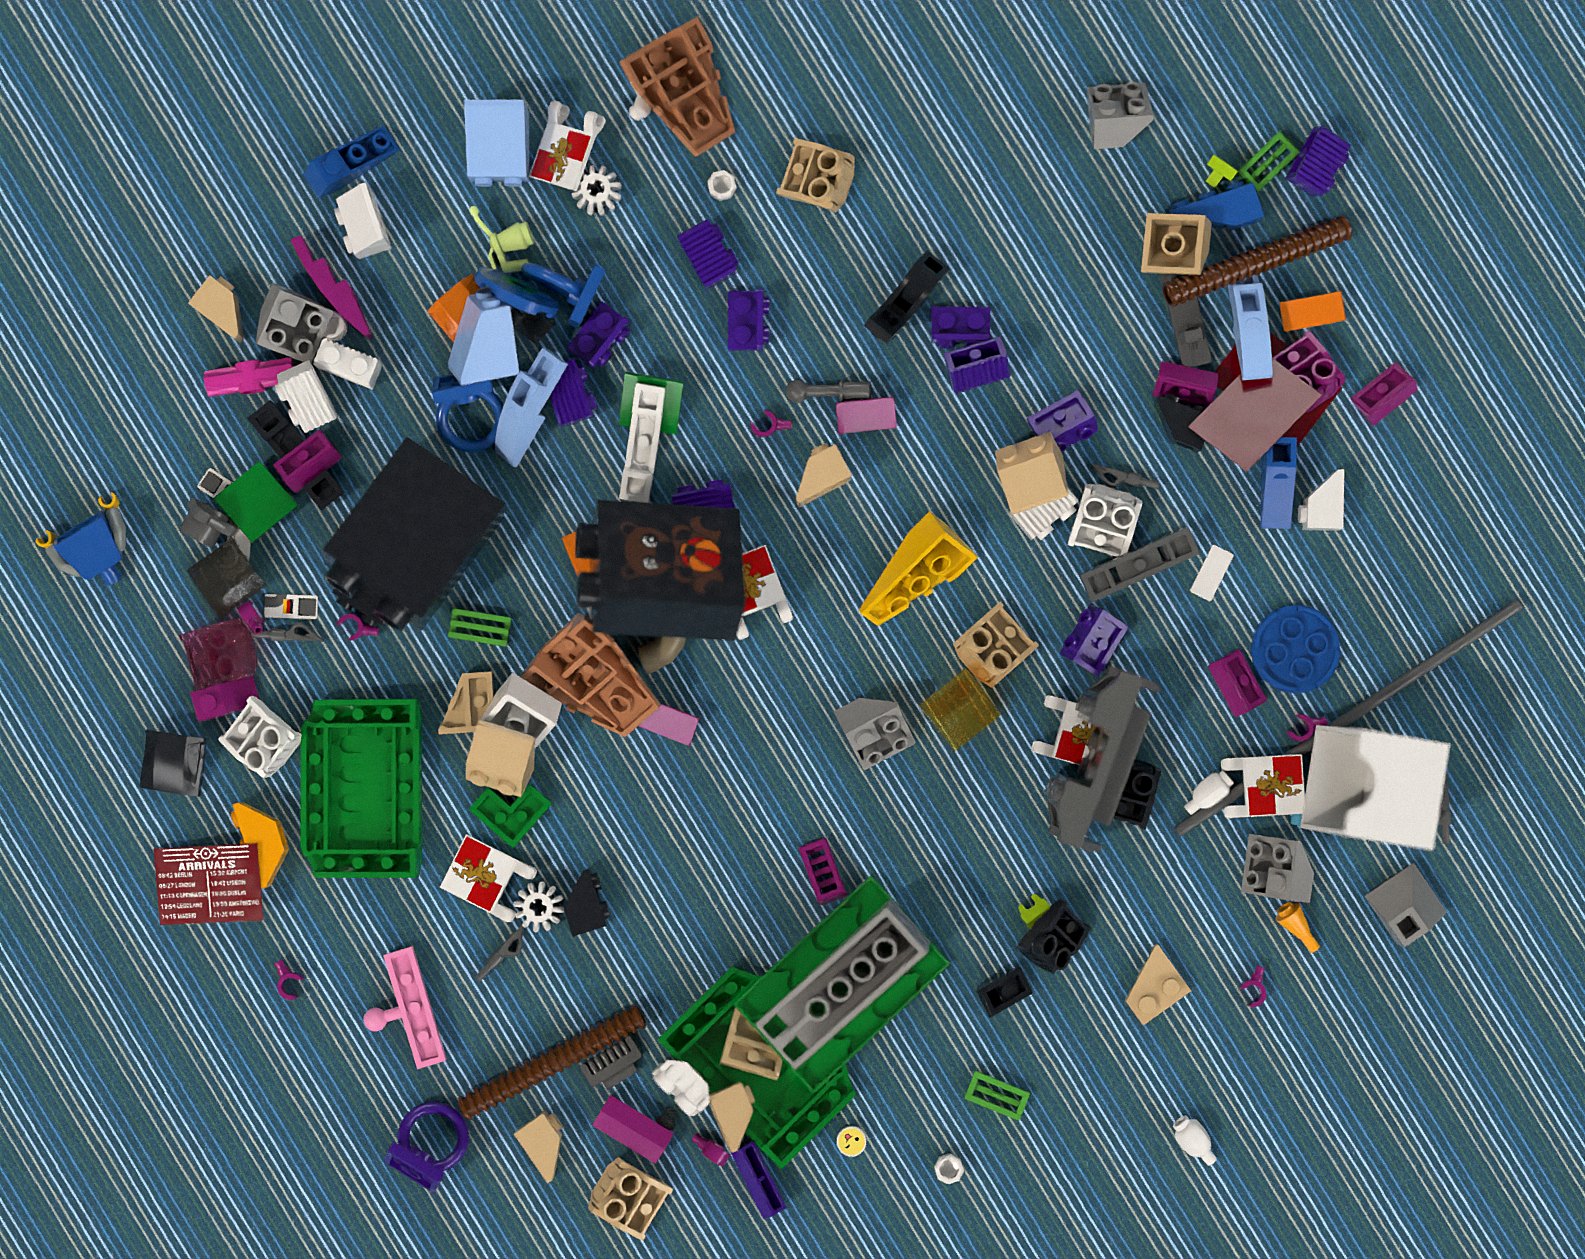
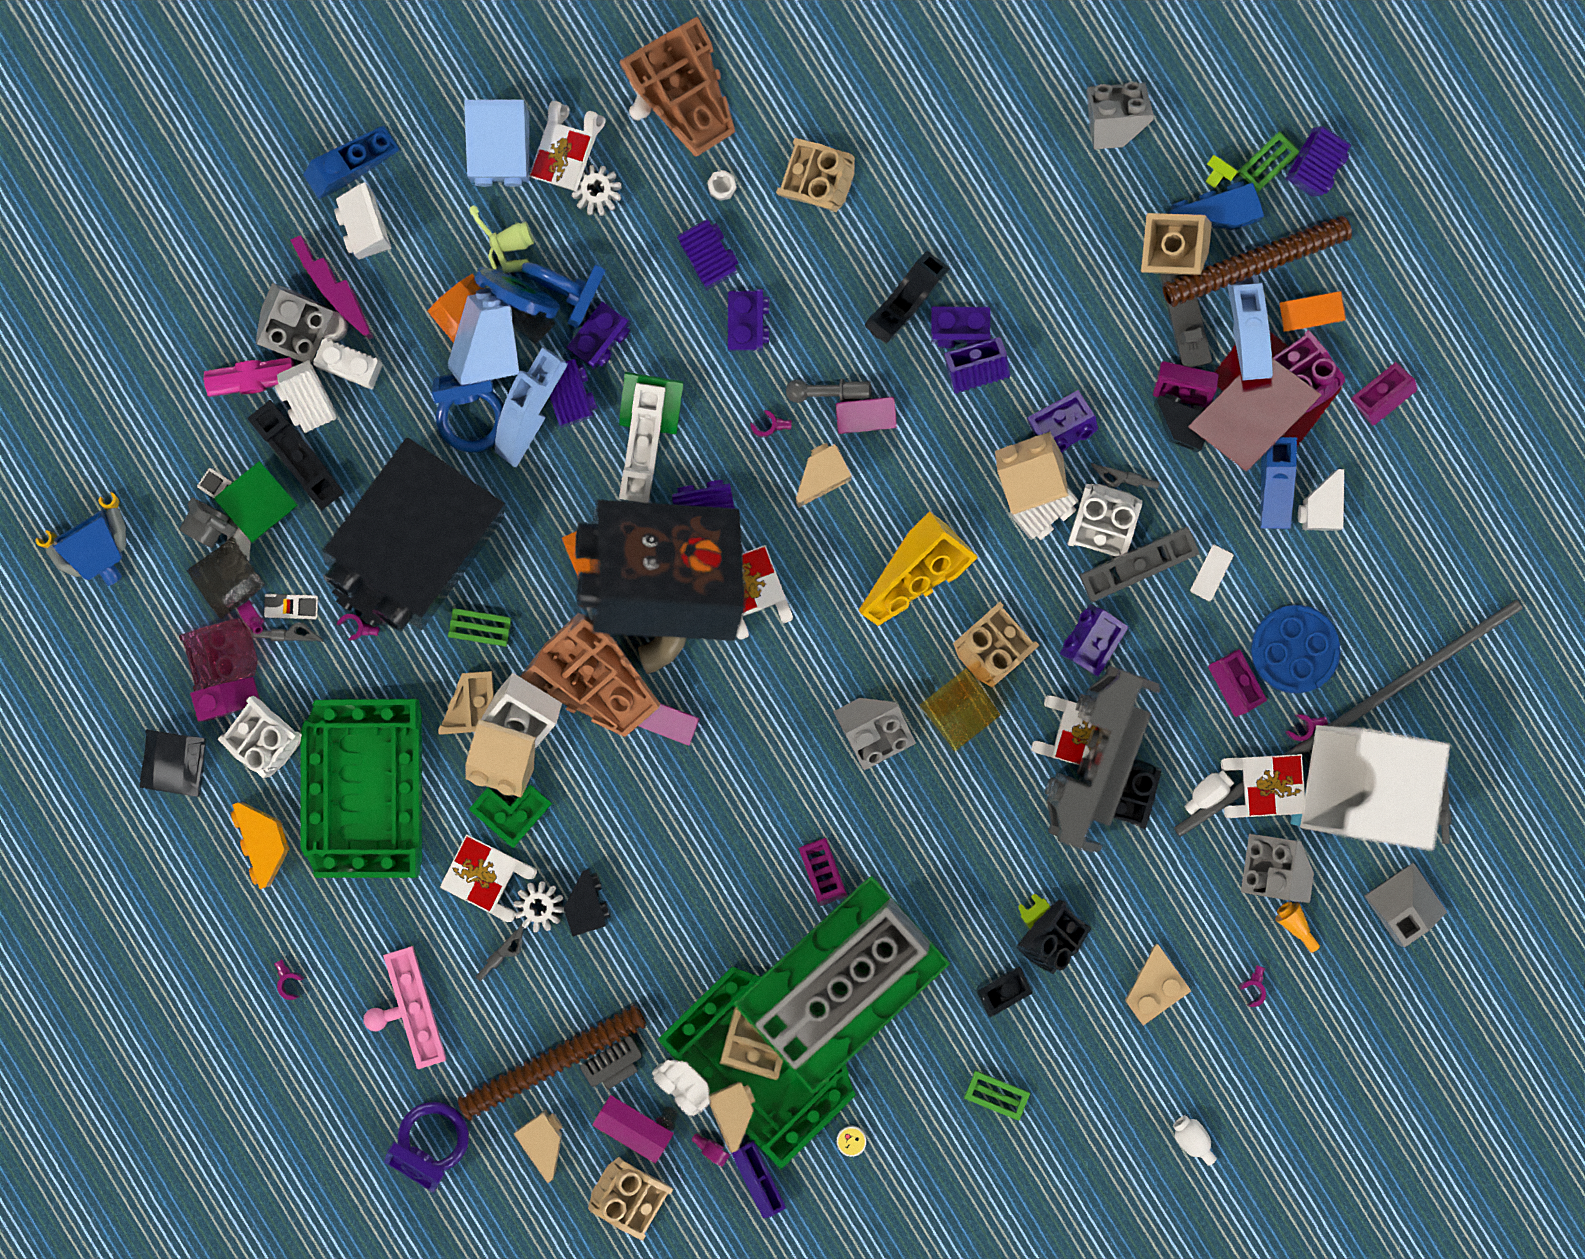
dark red sticker [154,844,263,925] -> none
tan slope [188,275,244,342] -> none
magenta slope [273,429,342,493] -> none
white tile [934,1153,964,1184] -> none

